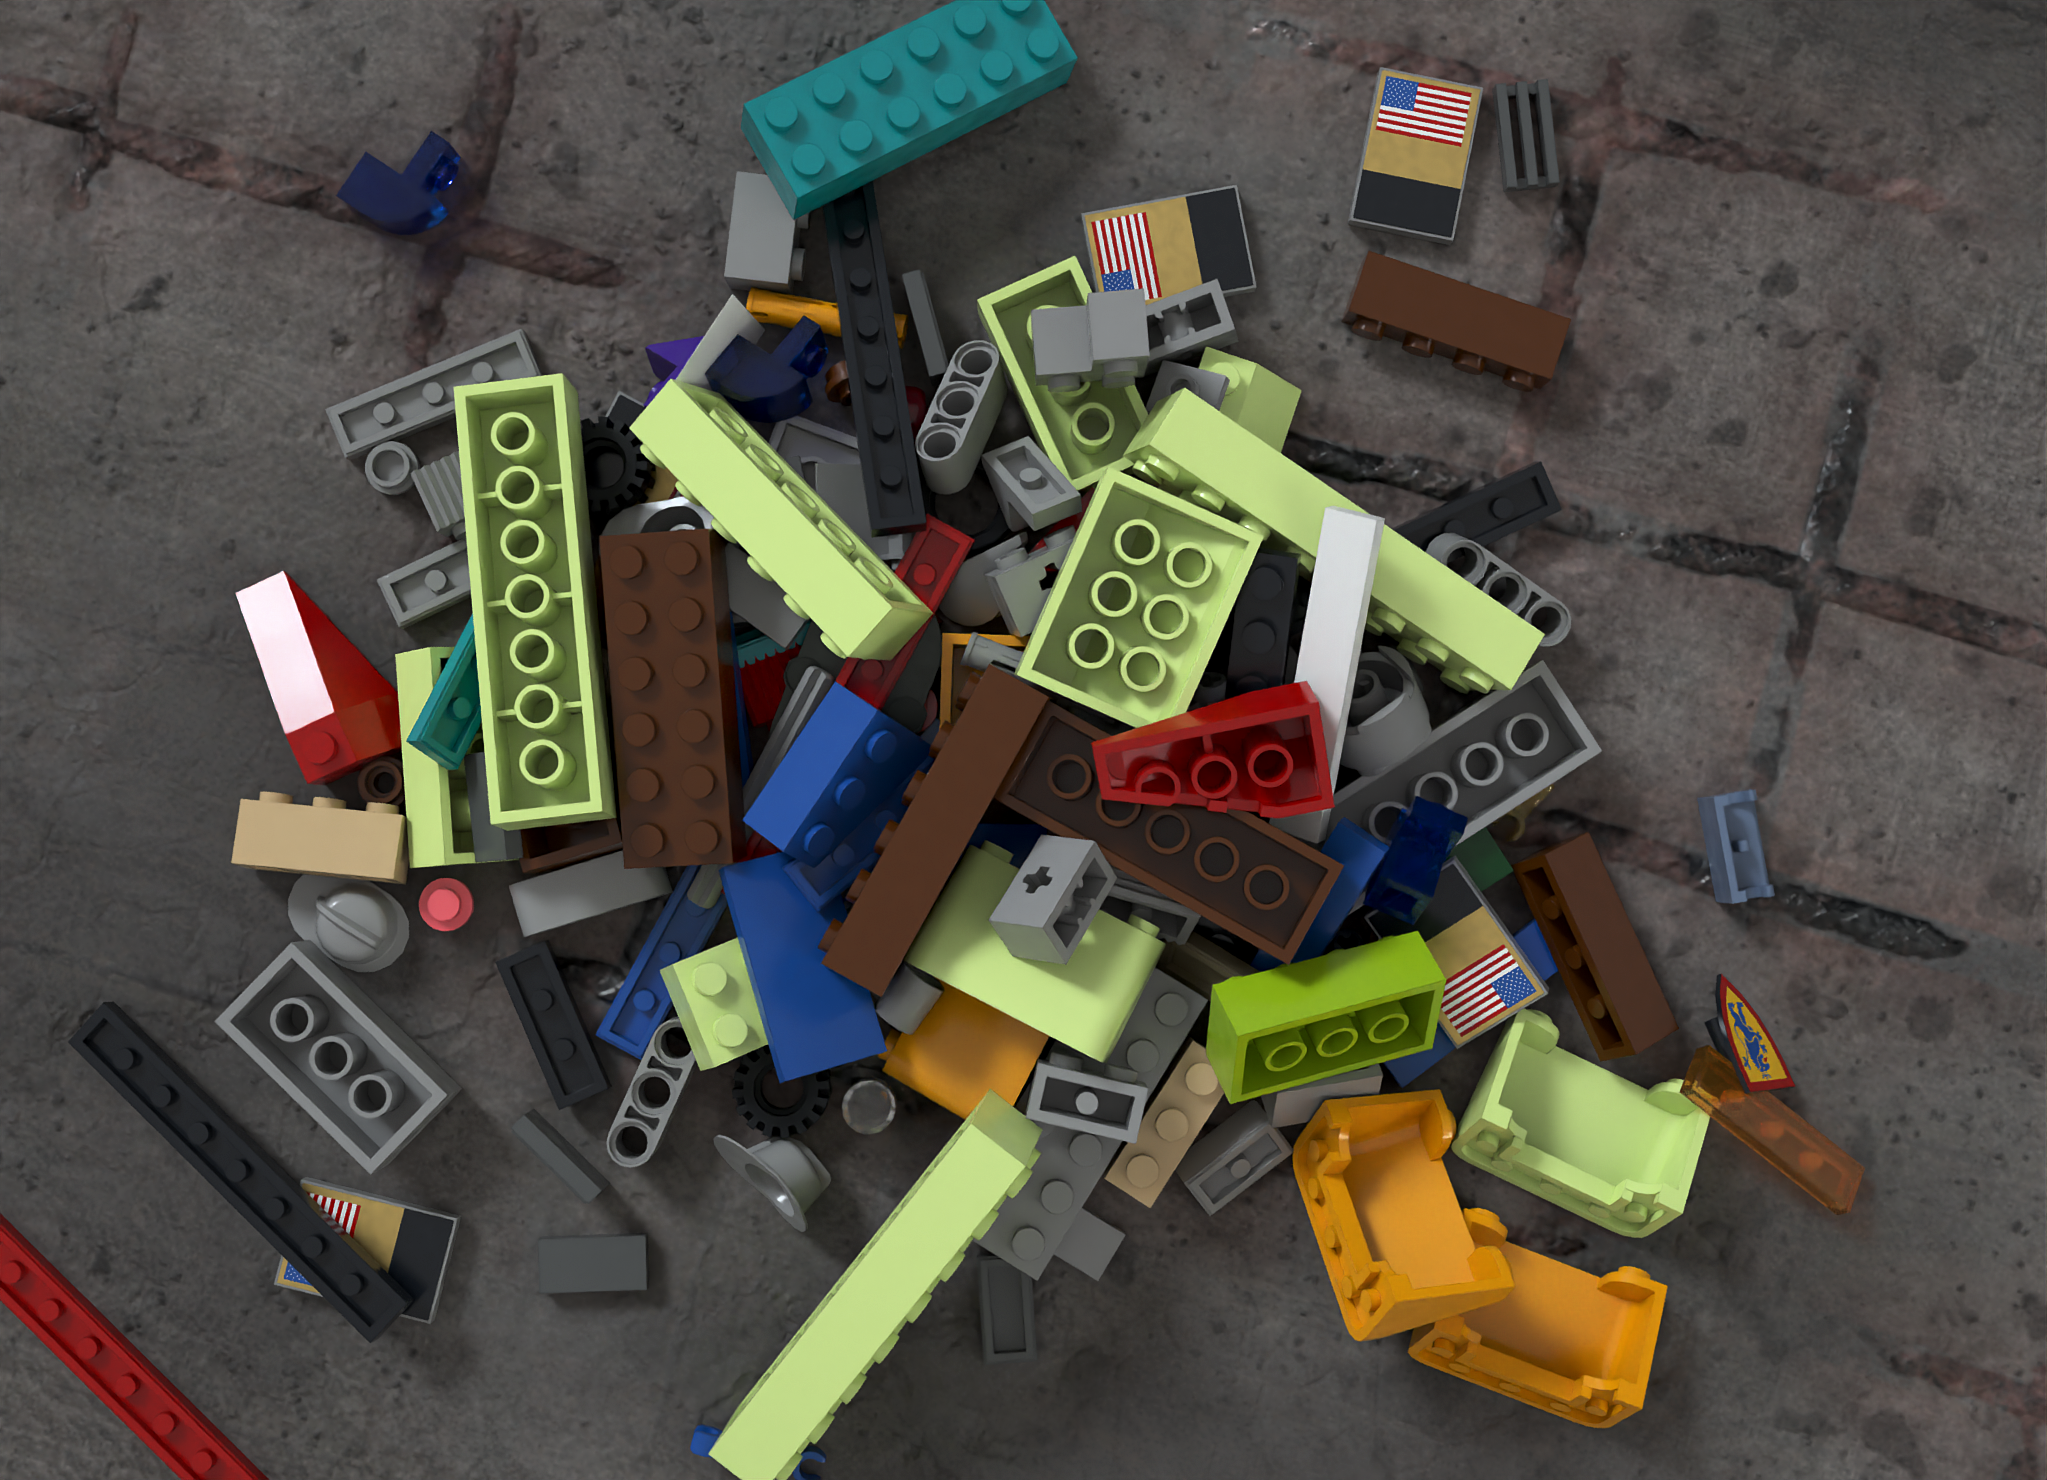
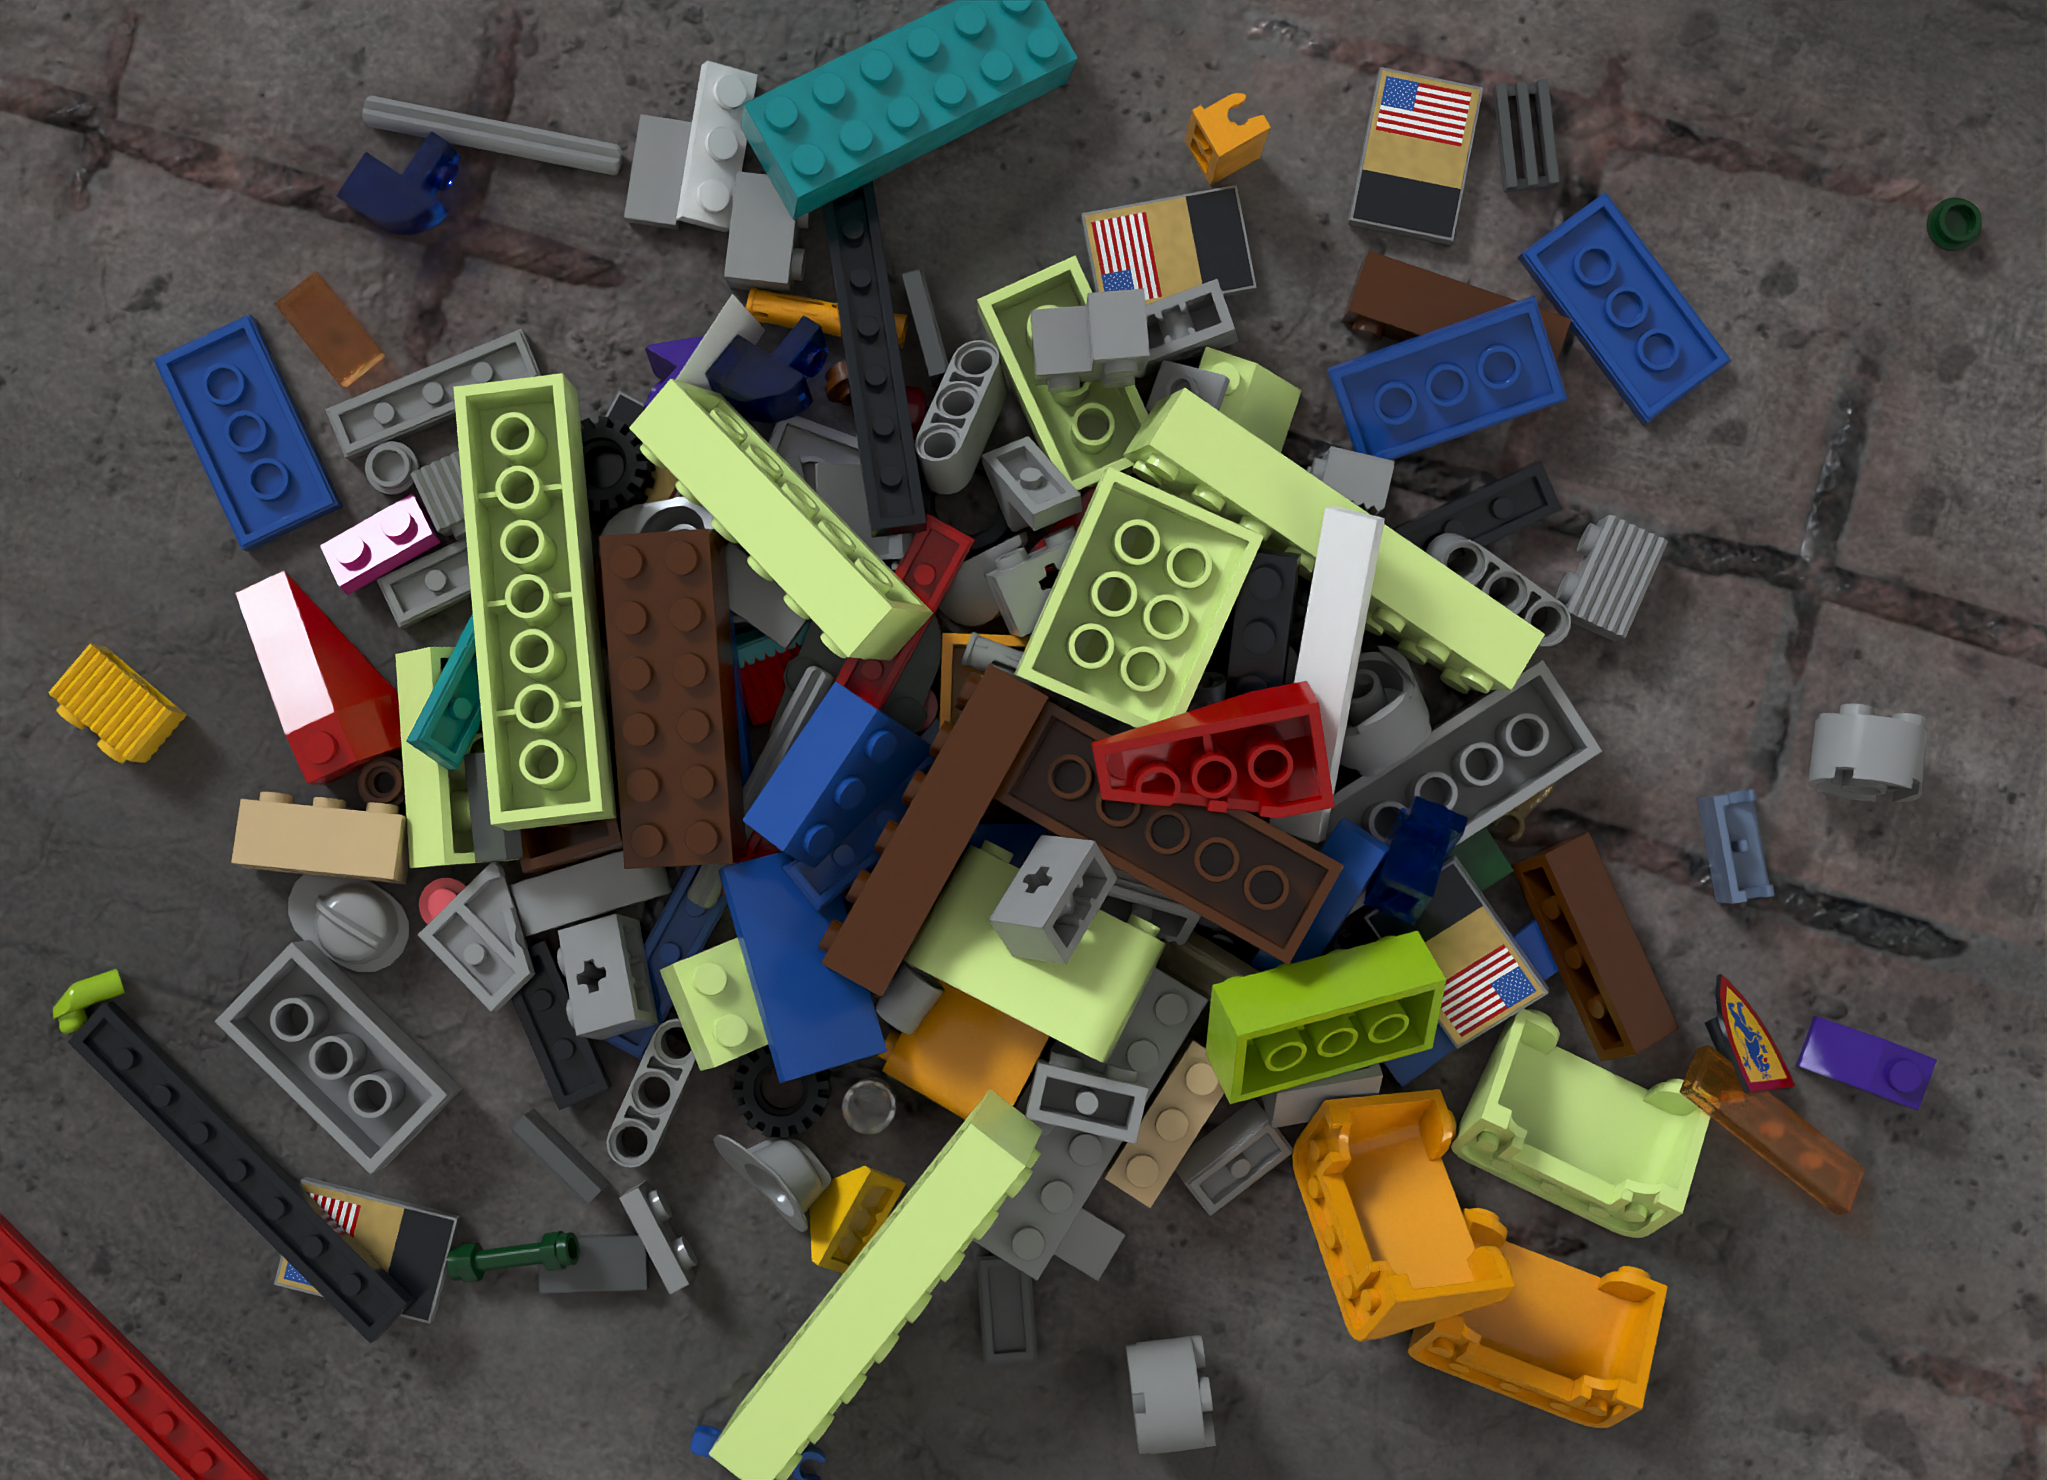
none -> yellow brick [48,643,187,764]
none -> lime arm [53,968,125,1035]
none -> blue tile [153,314,343,552]
none -> clear orange tile [275,271,386,388]
none -> plate [320,493,441,595]
none -> light grey axle [362,96,623,175]
none -> light grey wing [418,861,535,1013]
none -> dark green bar [447,1231,580,1283]
none -> light grey brick [557,914,658,1040]
none -> light grey plate [619,1181,697,1294]
none -> light grey tile [624,114,692,230]
none -> white plate [676,61,758,232]
none -> yellow slope [809,1166,906,1274]
none -> light grey brick [1126,1335,1216,1455]
none -> light orange hinge [1184,93,1271,186]
none -> light grey brick [1307,446,1395,516]
none -> blue tile [1327,295,1568,460]
none -> blue tile [1518,192,1732,425]
none -> light grey brick [1556,515,1668,642]
none -> dark purple slope [1796,1016,1937,1111]
none -> light grey brick [1808,704,1928,802]
none -> dark green plate [1926,197,1982,251]

